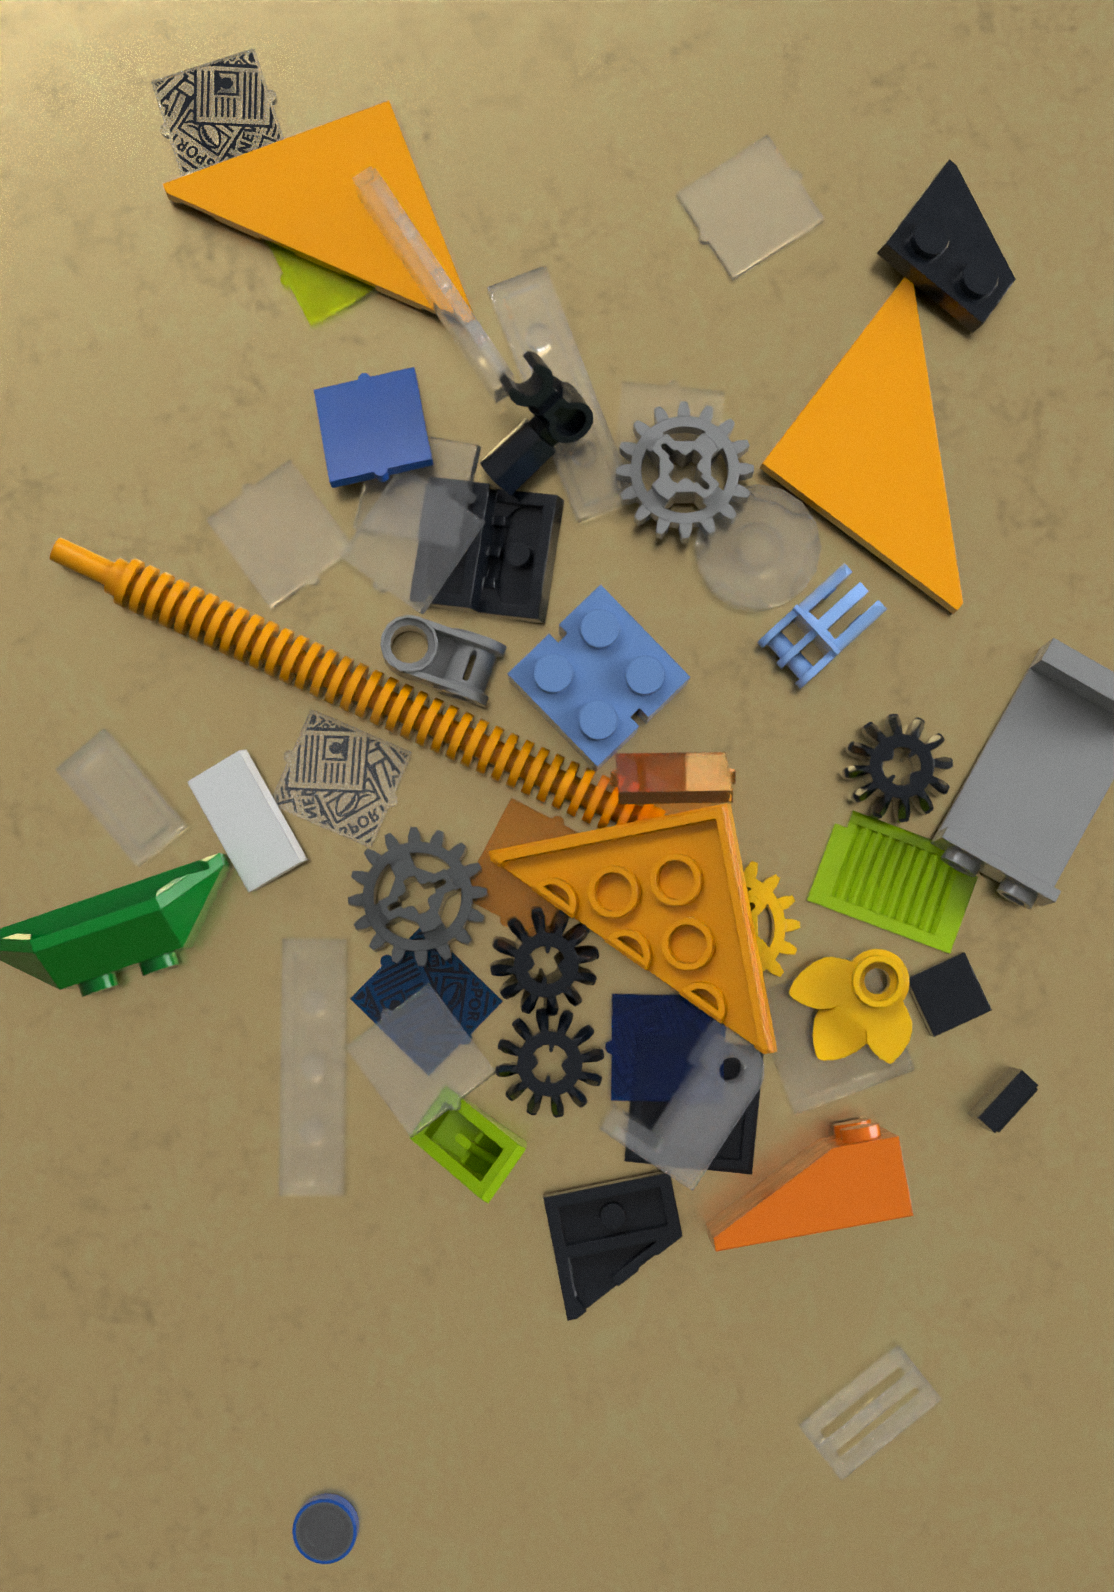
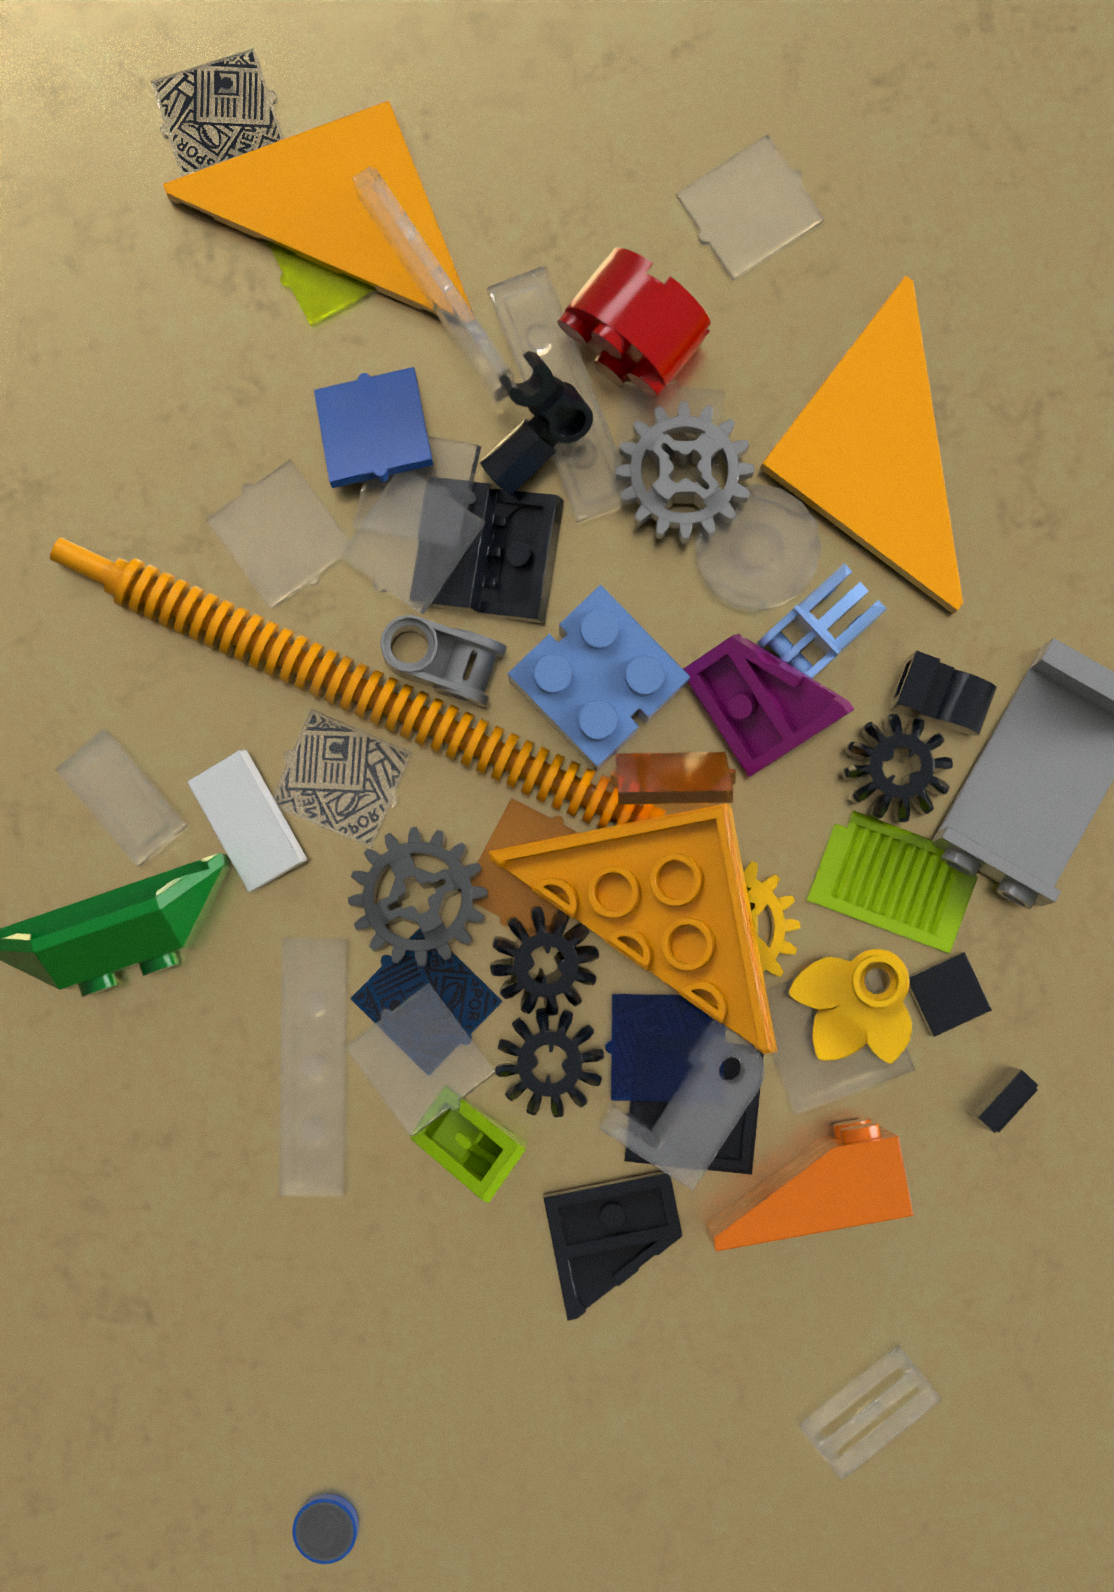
black wing [877,159,1016,333] -> none
none -> red brick [557,248,711,398]
none -> magenta wing [683,633,855,777]
none -> black leg [888,650,997,736]

